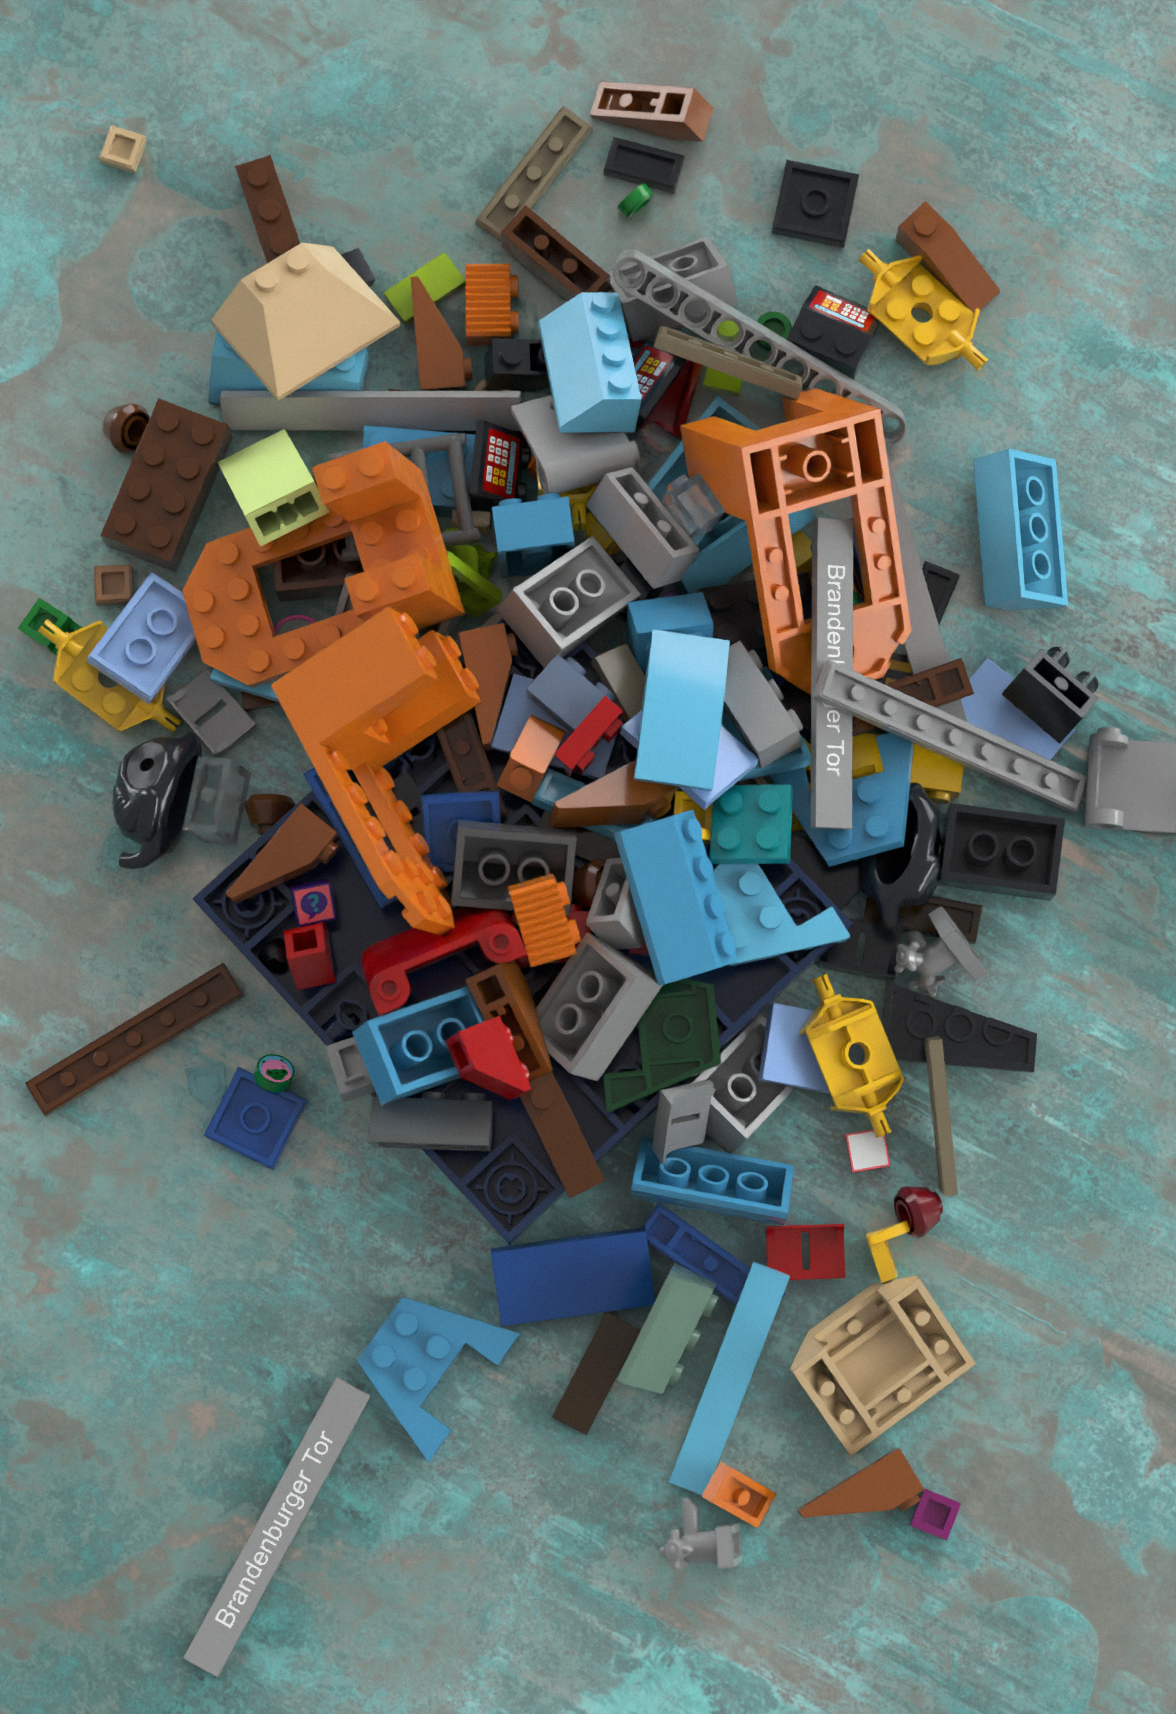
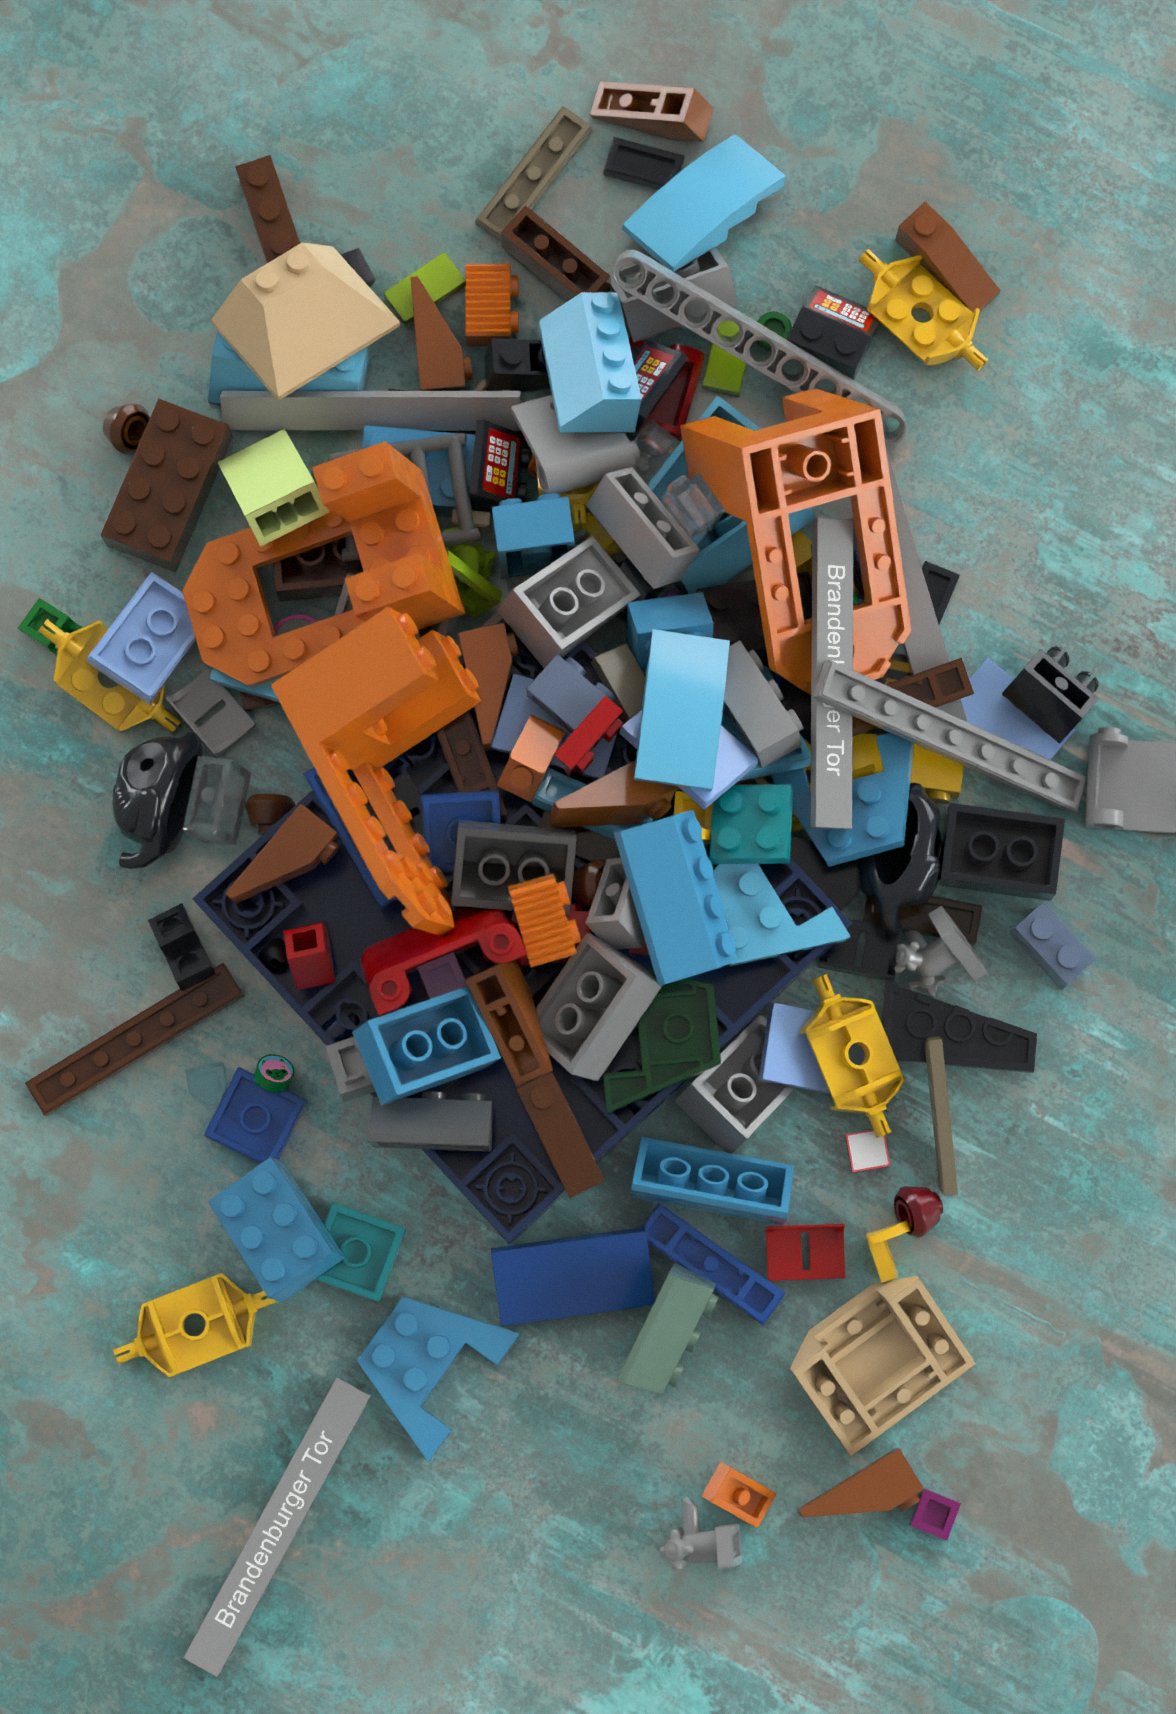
medium nougat tile [94,564,134,606] -> none
tan tile [99,125,147,174] -> none
tile [290,879,336,927] -> none
red slope [445,1016,531,1100] -> none
dark brown tile [552,1312,641,1435] -> none
green tile [617,183,653,218] -> none
light grey piece [652,1079,713,1164] -> none
dark tan tile [654,325,802,400] -> none
medium azure tile [669,1261,790,1495] -> none
black tile [772,160,859,248] -> none
medium azure slope [973,449,1068,610] -> none
none -> yellow plate [113,1273,279,1378]
none -> black slope [148,903,216,991]
none -> dark azure brick [208,1157,345,1303]
none -> teal plate [316,1202,406,1302]
none -> lavender plate [417,952,467,999]
none -> medium azure slope [622,134,786,272]
none -> sand blue brick [1010,902,1095,990]

